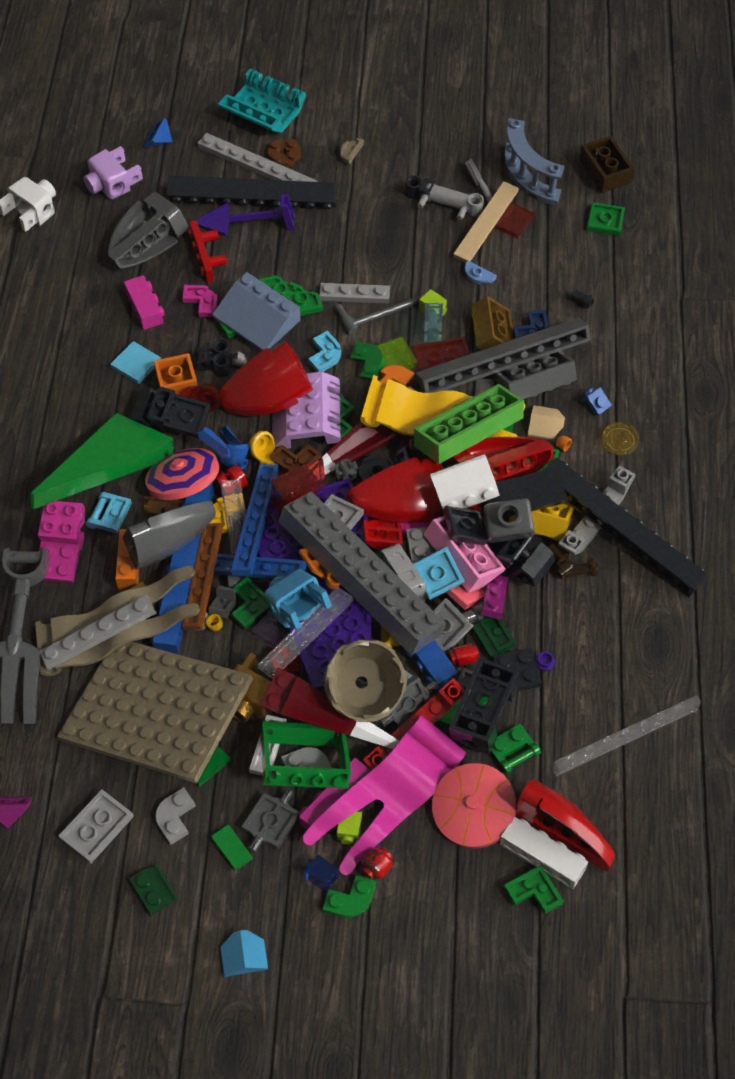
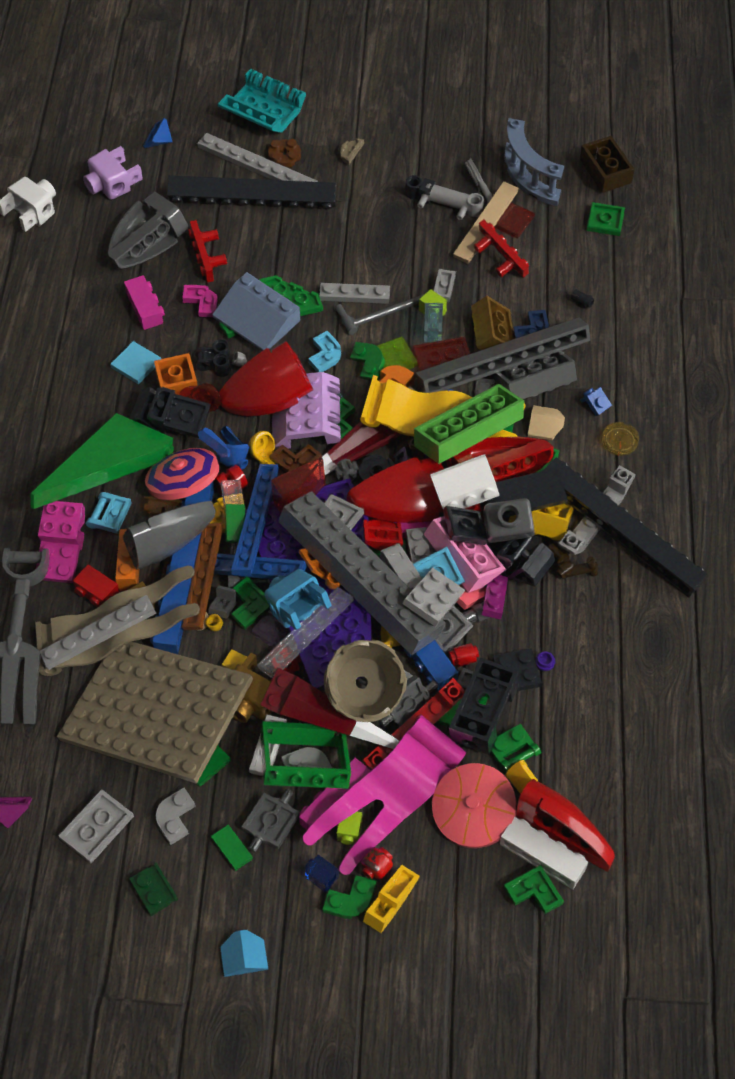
dark purple piece [196,194,295,236] -> none
medium blue plate [465,261,497,285] -> none
dark green plate [472,616,516,659] -> none
clear tile [553,696,701,776] -> none
orange hinge [556,436,572,452] -> none
none -> red brick [73,564,120,607]
none -> yellow tile [222,649,247,670]
none -> green tile [225,504,245,543]
none -> yellow slope [363,865,420,933]
none -> light grey plate [402,568,465,627]
none -> light grey plate [434,269,456,302]
none -> red plate [474,219,529,278]
none -> yellow tile [505,760,538,794]

